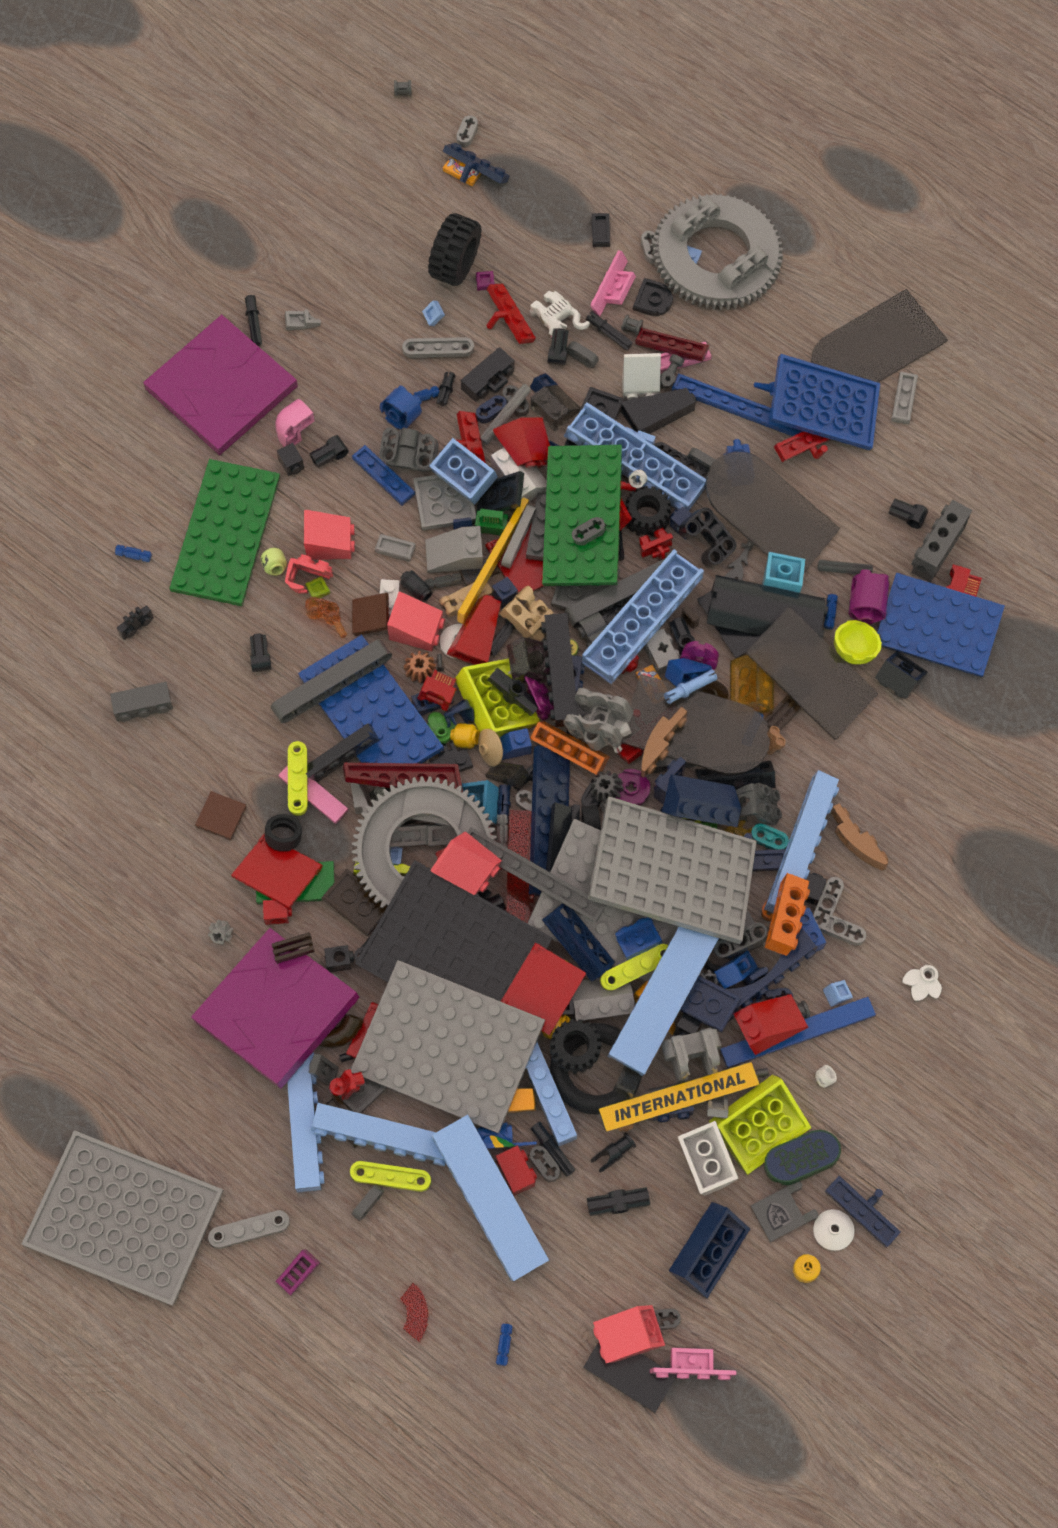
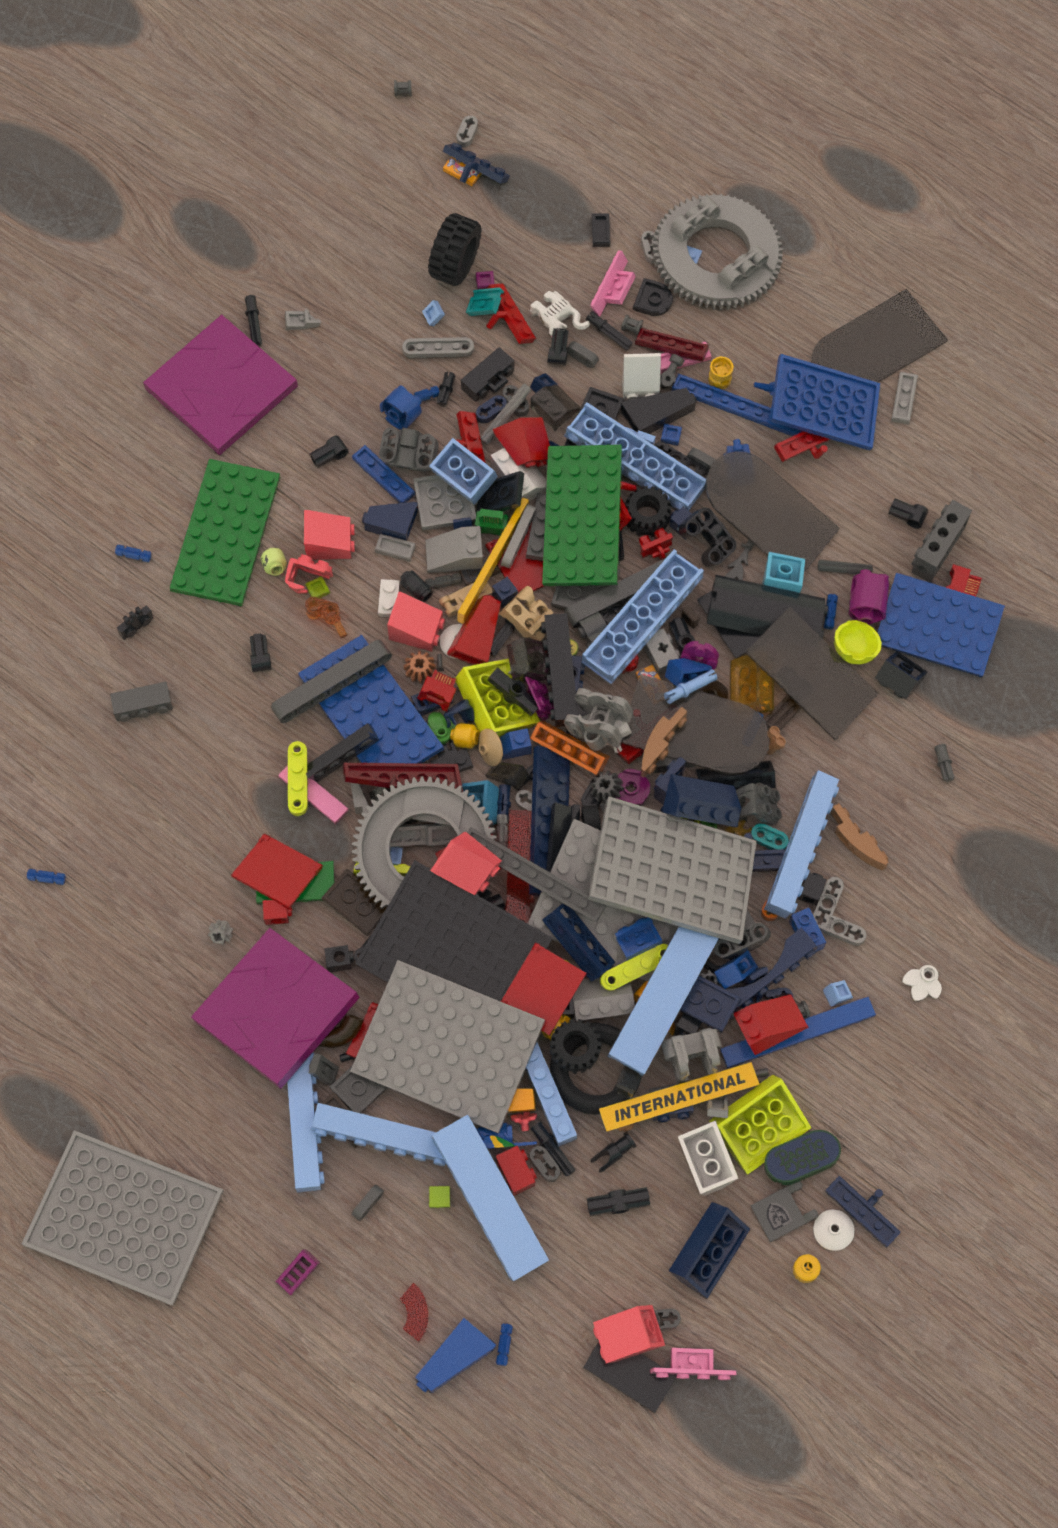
reddish brown tile [195,791,247,840] -> none
light grey plate [208,1210,290,1249] -> none
black tyre [264,814,302,851] -> none
dark brown tile [272,932,315,964] -> none
bright pink brick [275,399,314,447] -> none
black brick [277,443,304,476] -> none
red hips [329,1069,365,1101] -> none
neon yellow plate [350,1161,431,1192] -> none
reddish brown tile [352,593,389,636] -> none
dark grey beam [572,517,606,545] -> none
white bush [629,470,647,488] -> none
orange brick [764,873,810,956] -> none
white tile [815,1065,837,1088] -> none
none -> blue axle [27,869,66,885]
none -> dark blue slope [362,502,418,541]
none -> blue slope [415,1318,496,1393]
none -> lime tile [429,1186,450,1208]
none -> teal plate [466,287,504,316]
none -> coral plant [510,1111,537,1131]
none -> blue tile [661,424,682,446]
none -> yellow wheel [708,356,734,389]
none -> dark grey axle [934,744,954,782]

